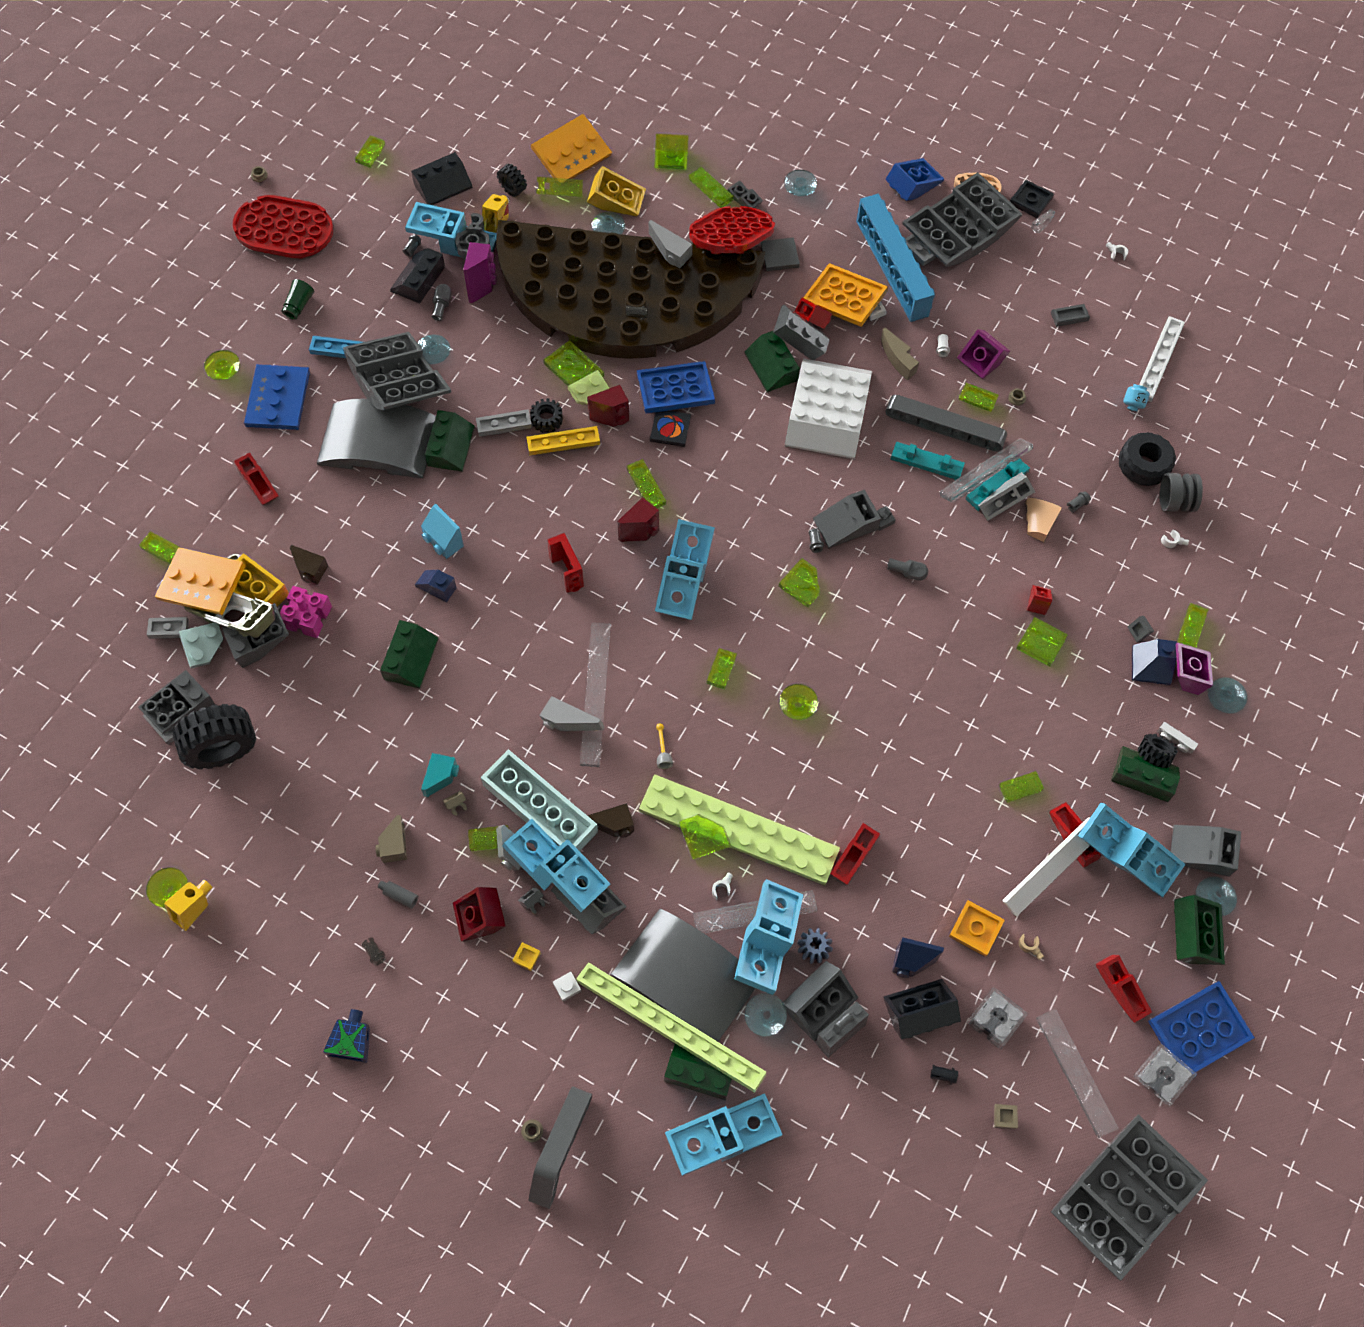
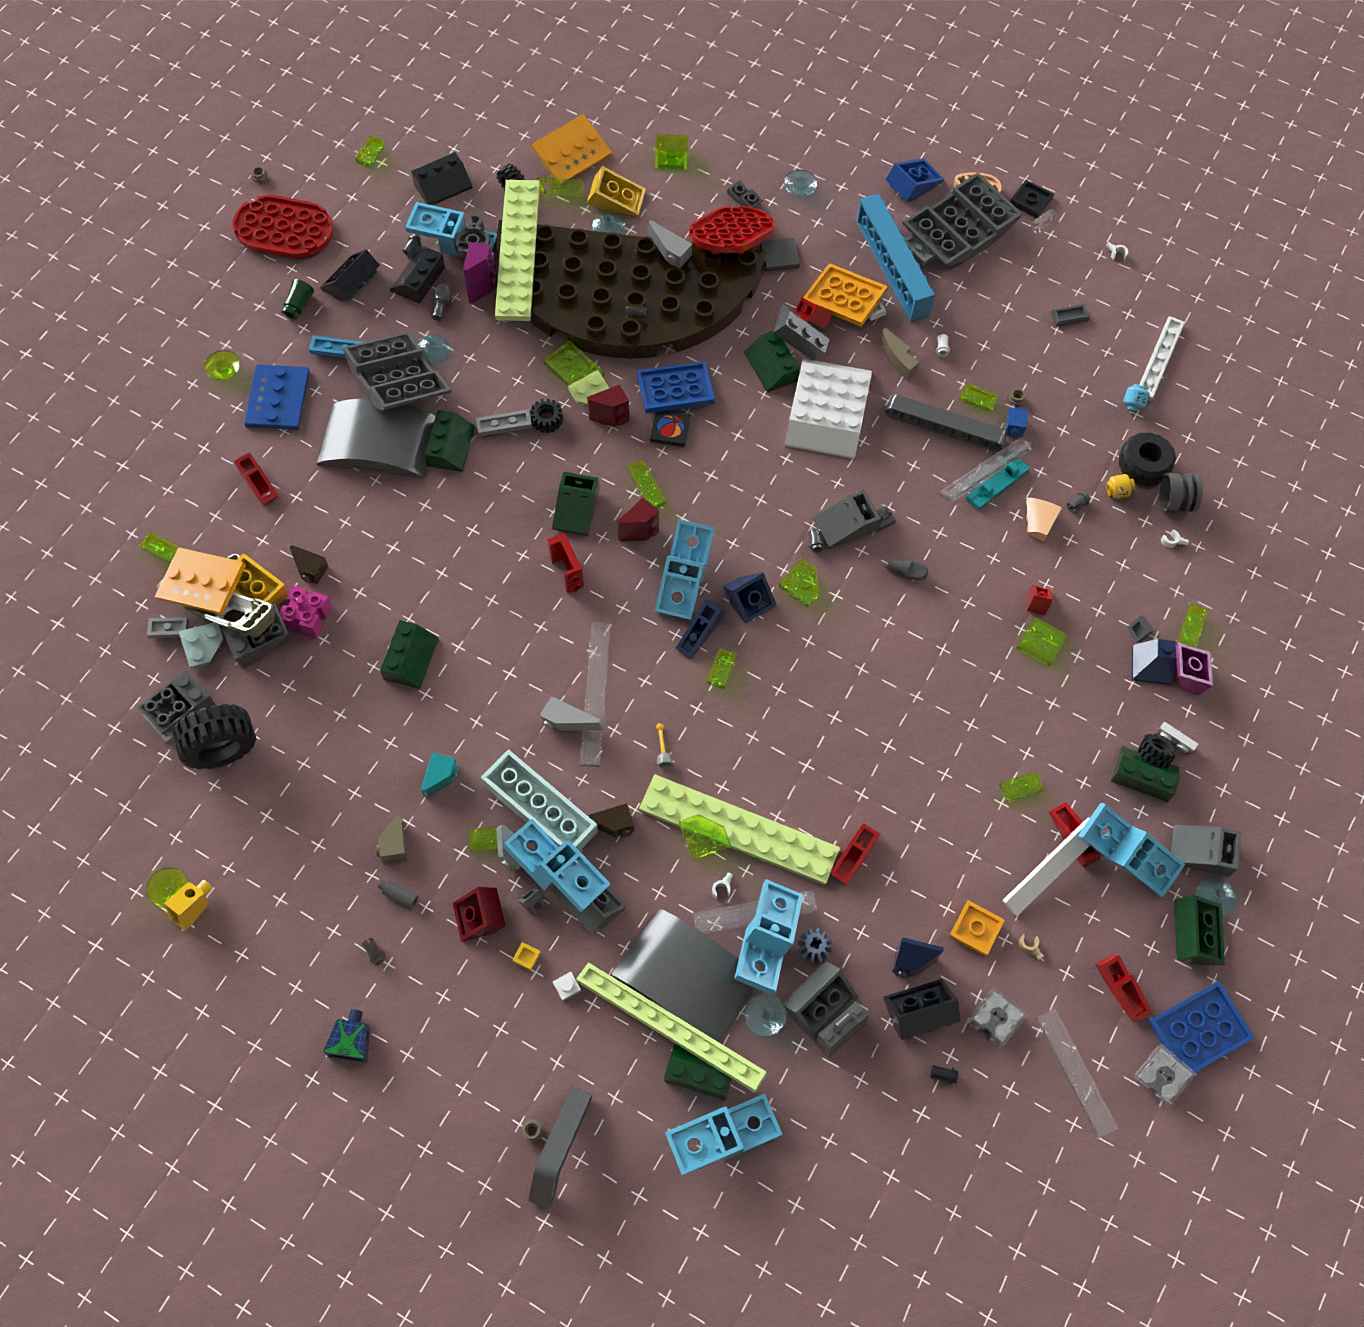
dark blue slope [415,569,457,603] -> none
medium azure slope [421,504,464,559] -> none
dark tan tile [442,791,467,816] -> none
yellow torso [482,194,509,233] -> none
yellow plate [526,426,600,456] -> none
clear neon green plate [689,167,733,208] -> none
clear neon green dish [779,684,818,720] -> none
teal hinge [890,442,965,481] -> none
magenta slope [957,329,1010,379] -> none
light grey slope [978,472,1035,521] -> none
dark tan tile [994,1104,1018,1129] -> none
dark grey slope [1051,1114,1208,1281] -> none
clear light blue dish [1208,678,1247,713] -> none
none -> black slope [320,249,380,301]
none -> yellowish green plate [495,180,540,321]
none -> dark green slope [552,472,600,536]
none -> dark blue slope [676,600,726,658]
none -> dark blue slope [723,572,777,623]
none -> blue brick [1005,407,1028,437]
none -> yellow head [1106,474,1135,499]

